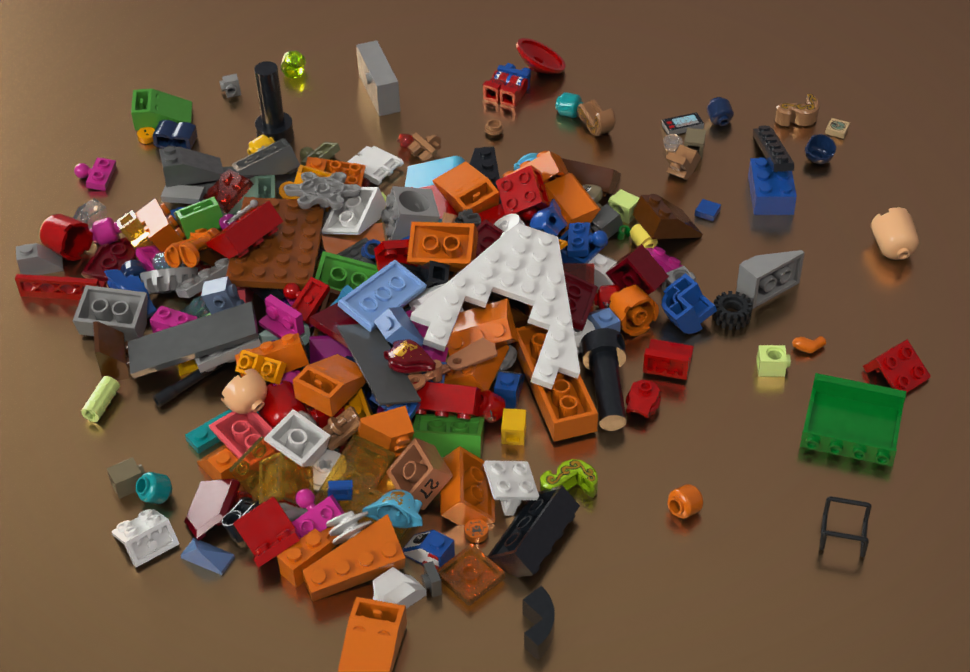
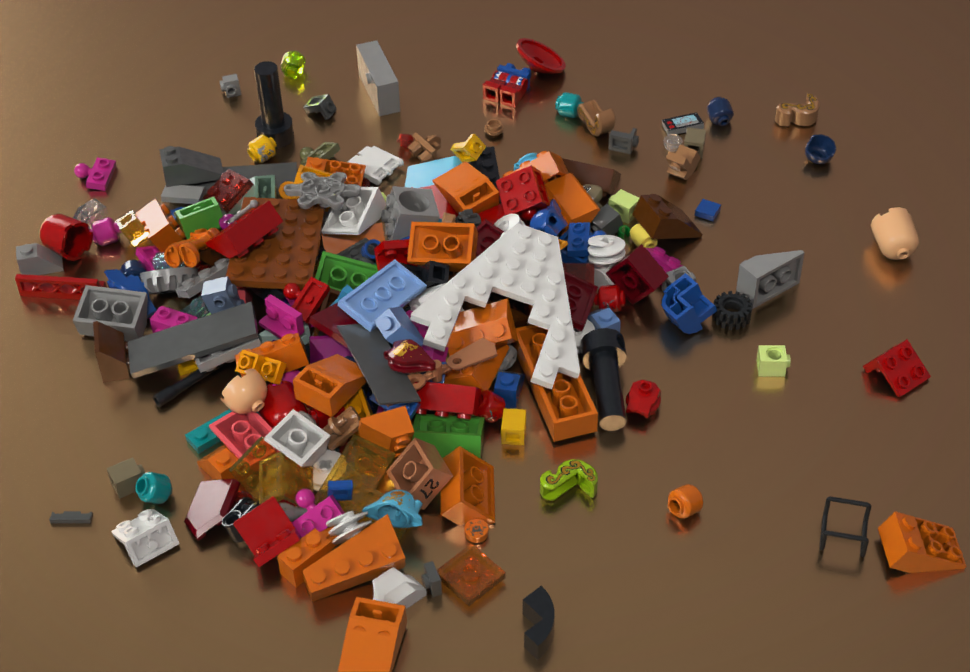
dark red tile [81,237,137,283] -> none
yellowish green axle [81,376,120,422] -> none
bright green slope [131,89,193,131] -> none
light orange tile [137,127,155,144] -> none
dark blue brick [153,120,197,150] -> none
medium blue slope [180,538,235,575] -> none
dark grey slope [232,138,300,175] -> none
blue slope [402,530,455,575] -> none
white bracket [483,460,539,516] -> none
black slope [485,485,580,577] -> none
orange brick [609,285,659,336] -> none
red bracket [643,339,694,380] -> none
blue brick [748,158,797,215] -> none
black plate [753,125,794,172] -> none
orange arm [792,336,826,354] -> none
green panel [800,373,907,467] -> none
tile [825,118,850,139] -> none
none -> dark grey piece [49,511,93,523]
none -> dark grey bracket [303,94,337,120]
none -> yellow bracket [451,134,486,163]
none -> white piece [588,235,626,265]
none -> dark grey bracket [609,128,639,154]
none -> orange slope [878,511,967,573]

